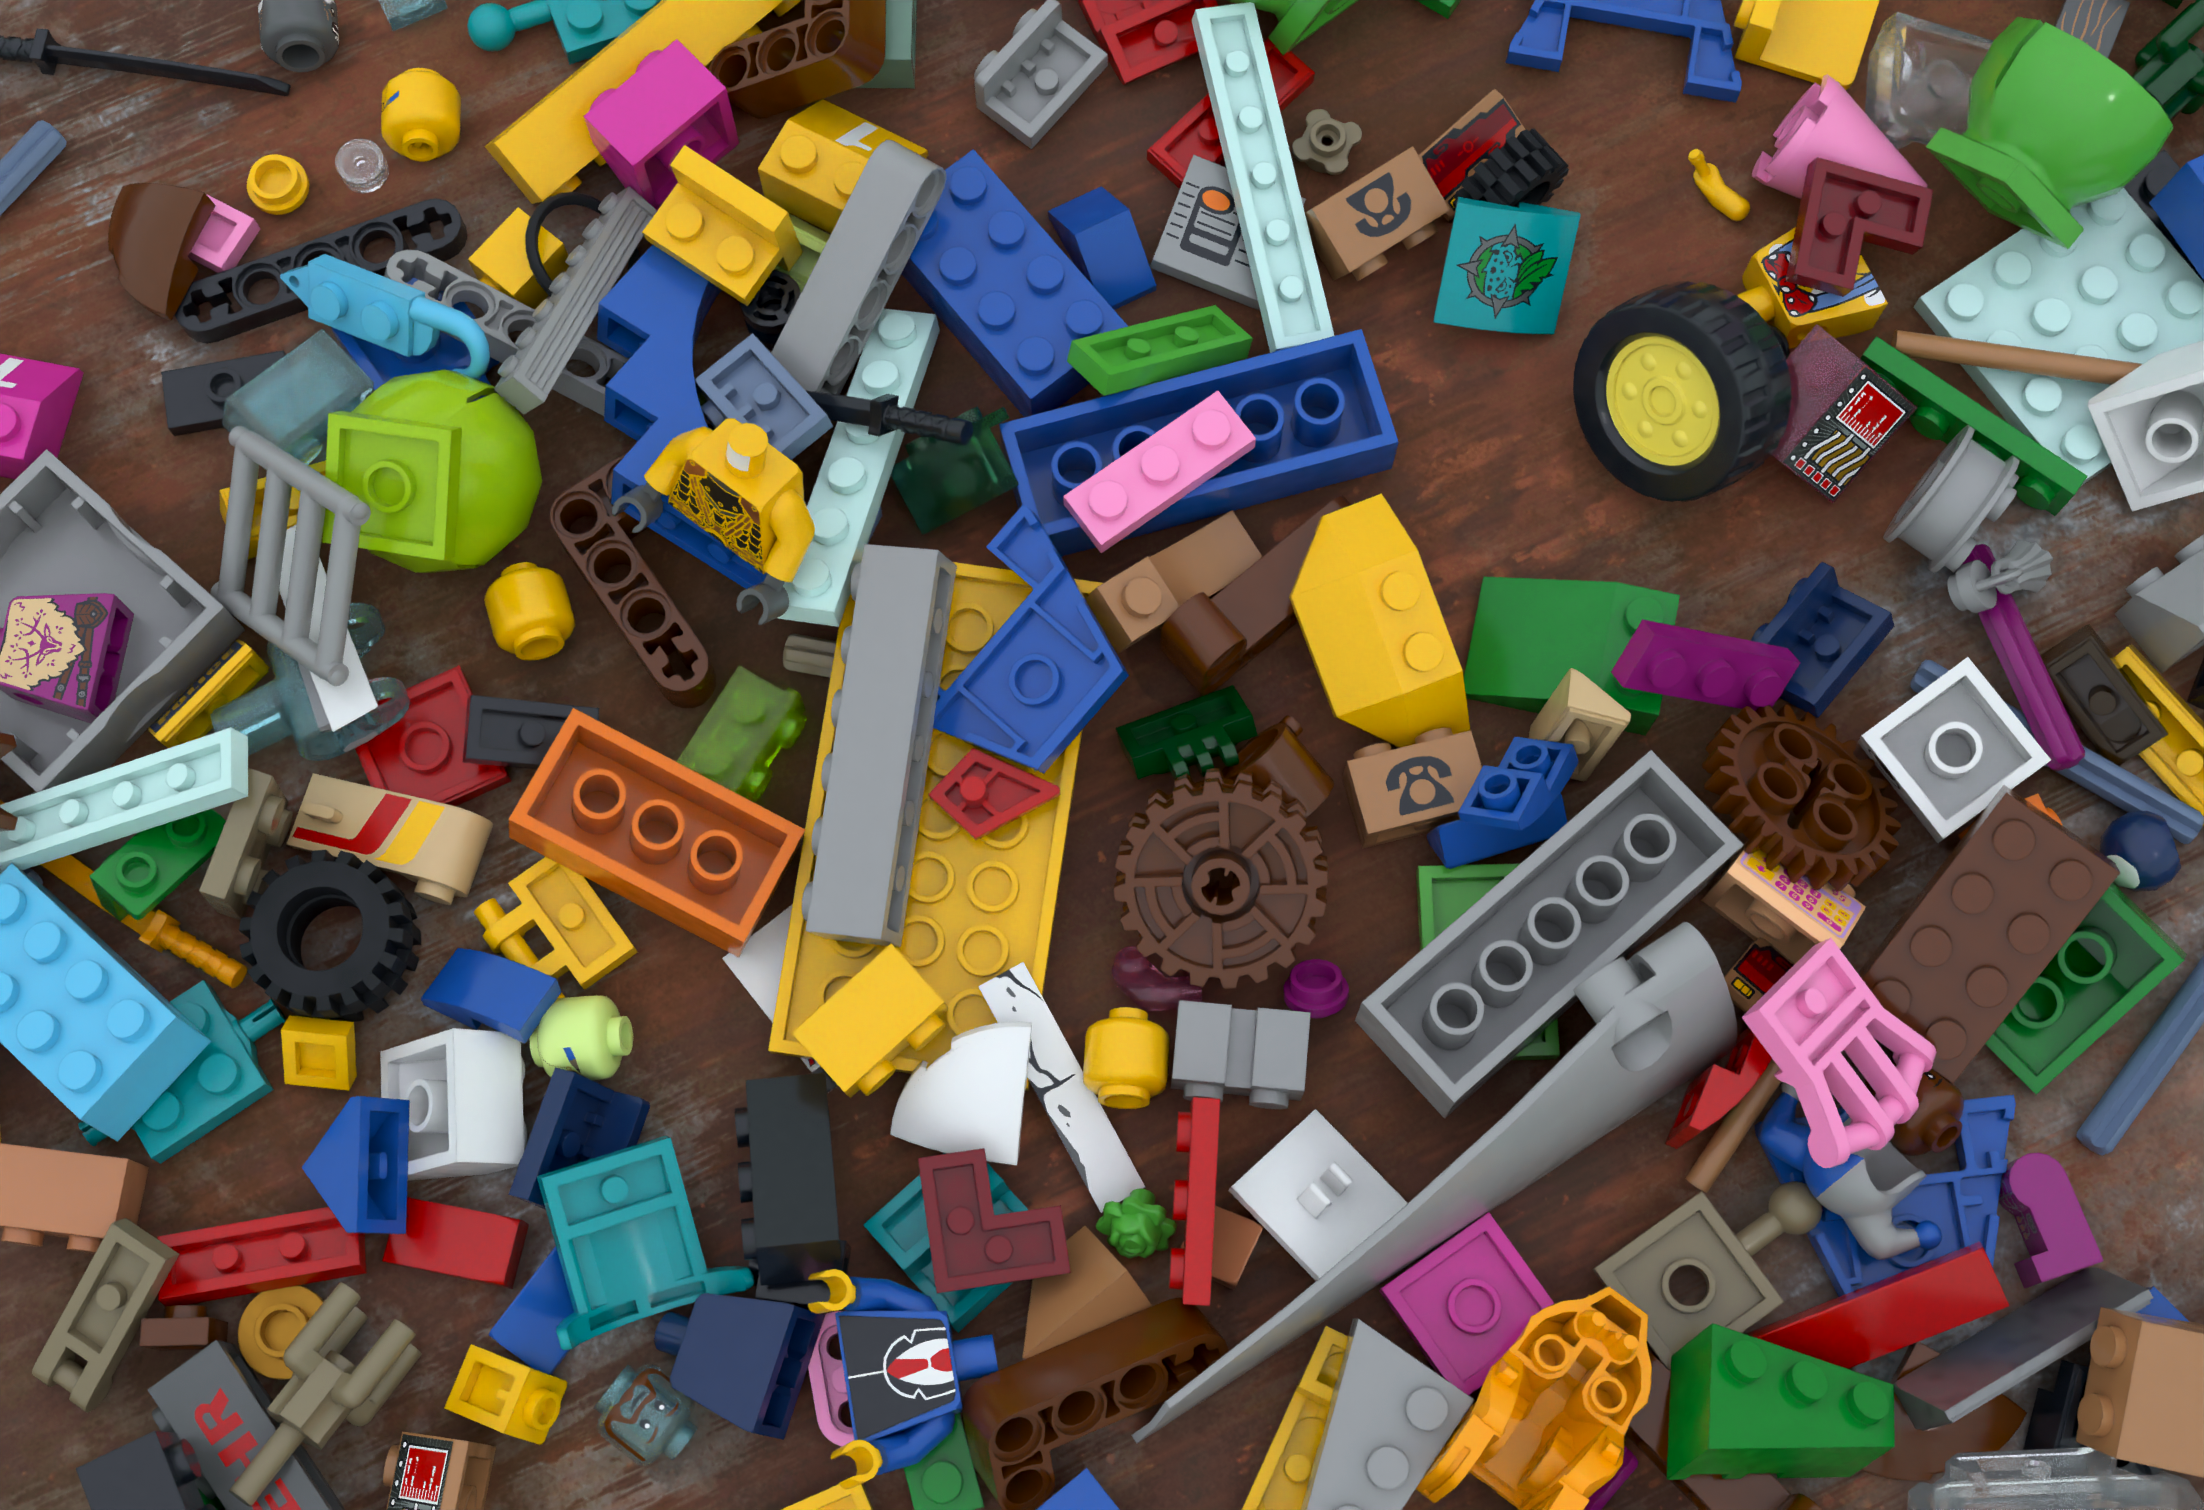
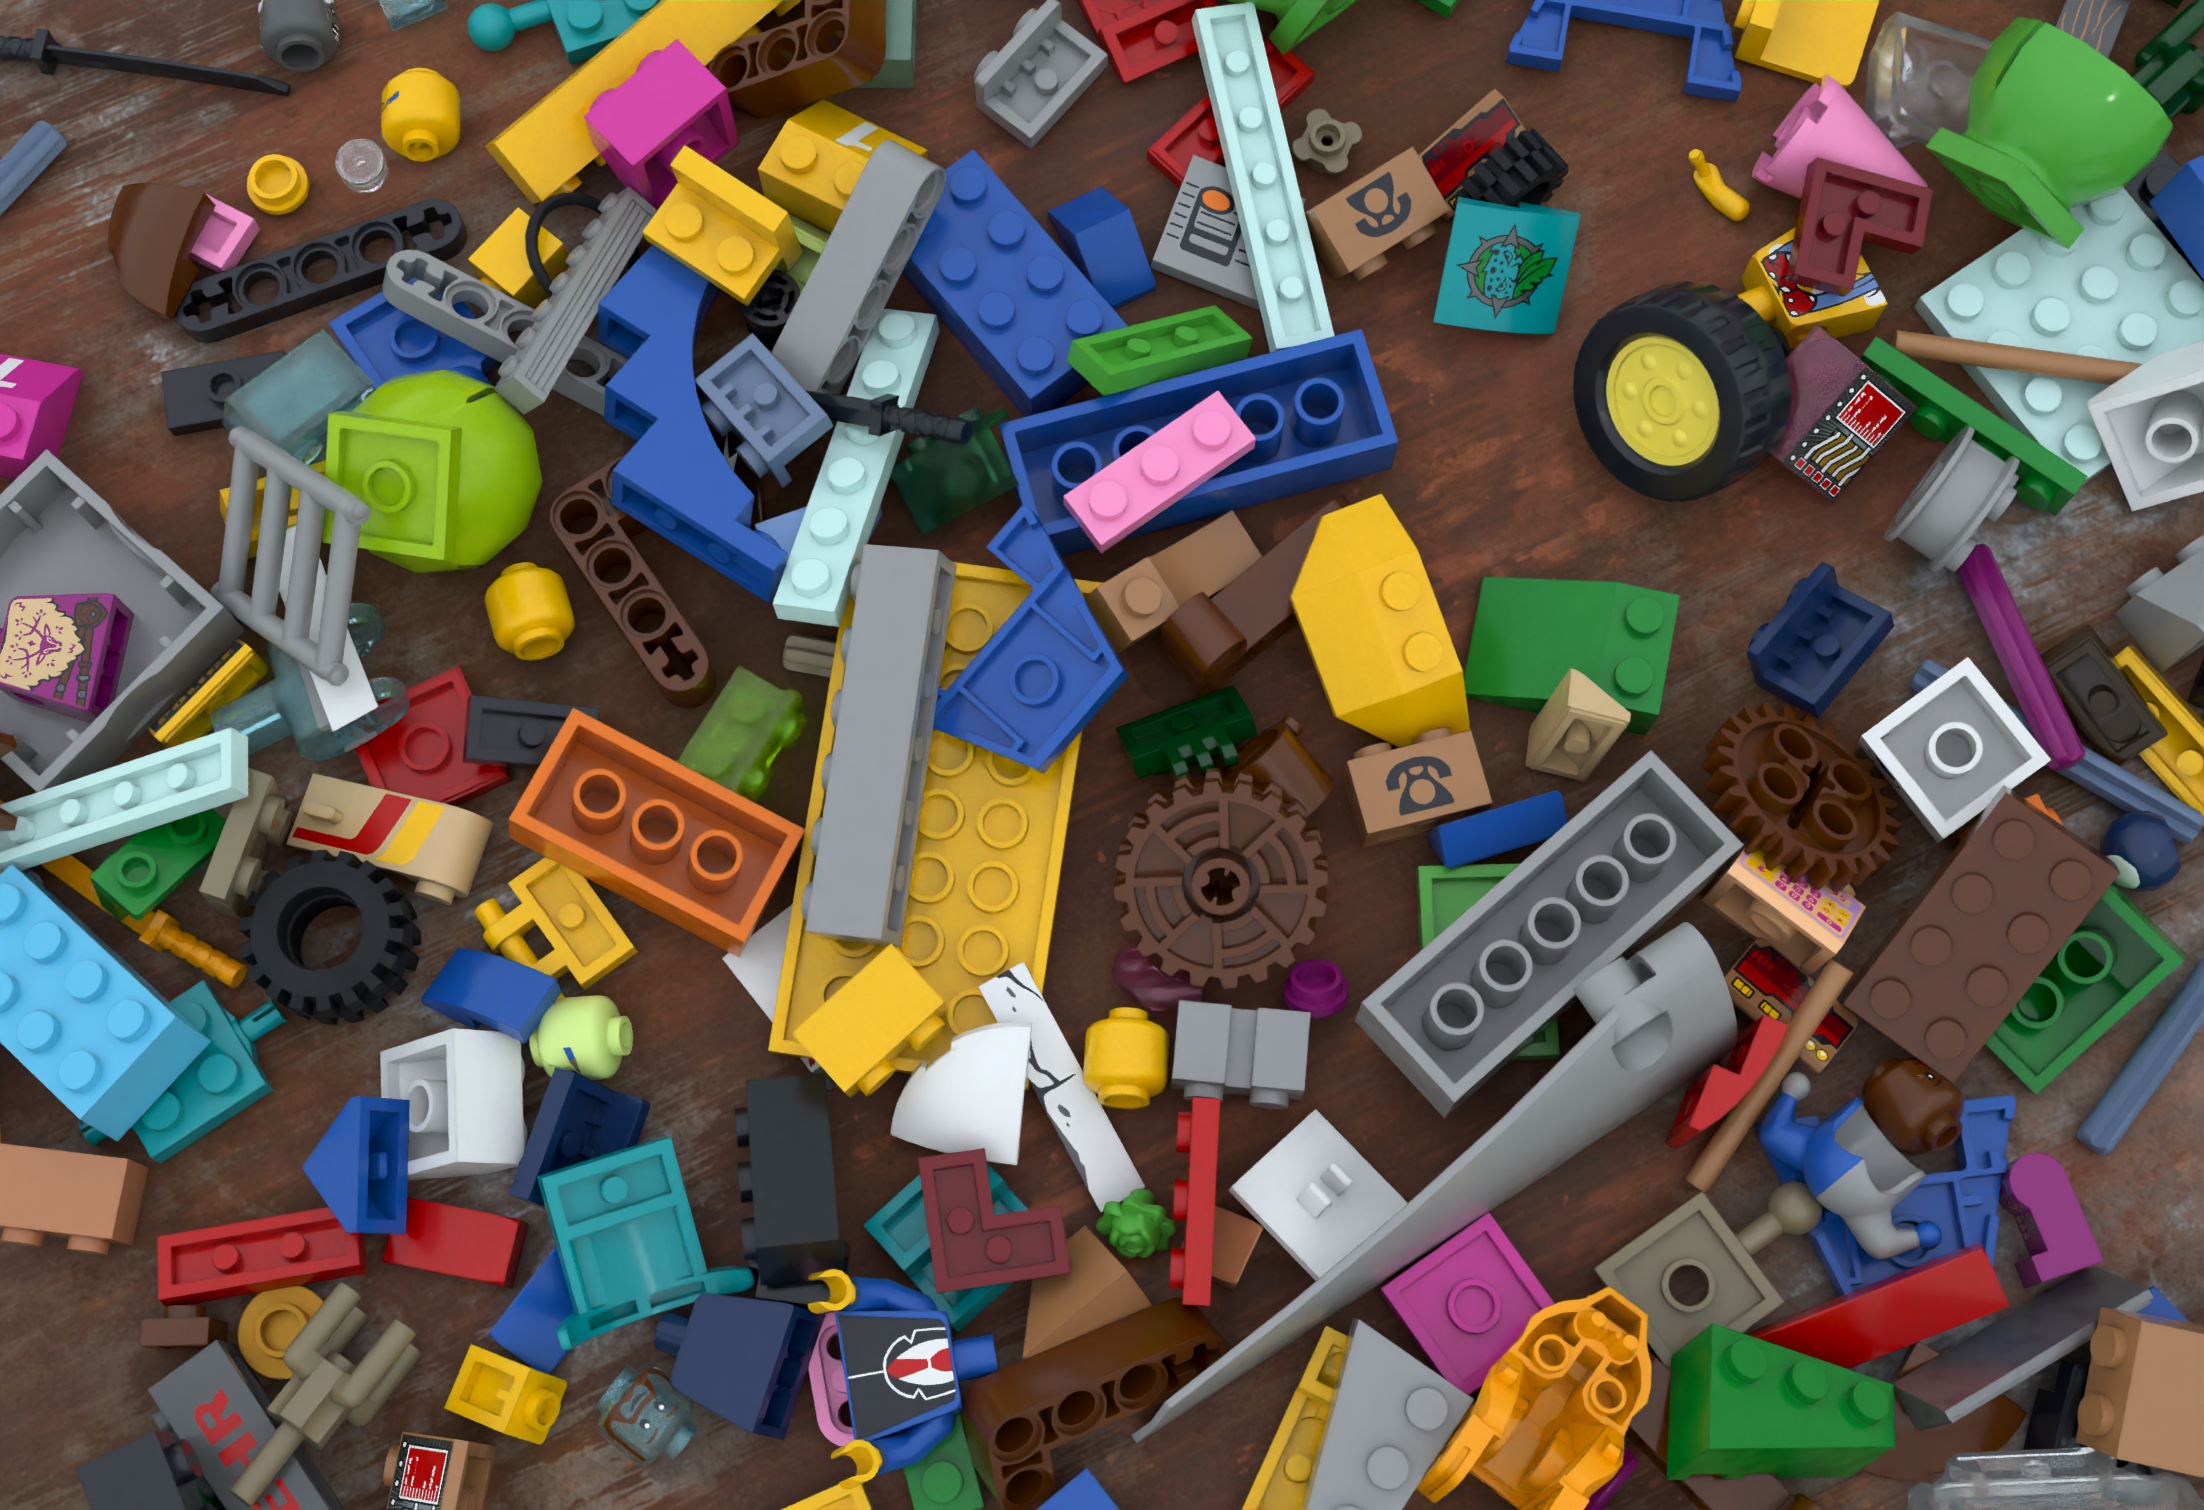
dark tan plate [32,1218,179,1413] -> none
medium azure plate [280,254,490,380] -> none
yellow tile [281,1015,357,1091] -> none
yellow torso [612,418,815,626] -> none
red piece [928,748,1060,840] -> none
blue slope [1458,736,1579,830] -> none
magenta plate [1611,619,1800,711] -> none
bright pink plate [1742,938,1937,1168] -> none
light grey piece [1947,540,2053,613] -> none

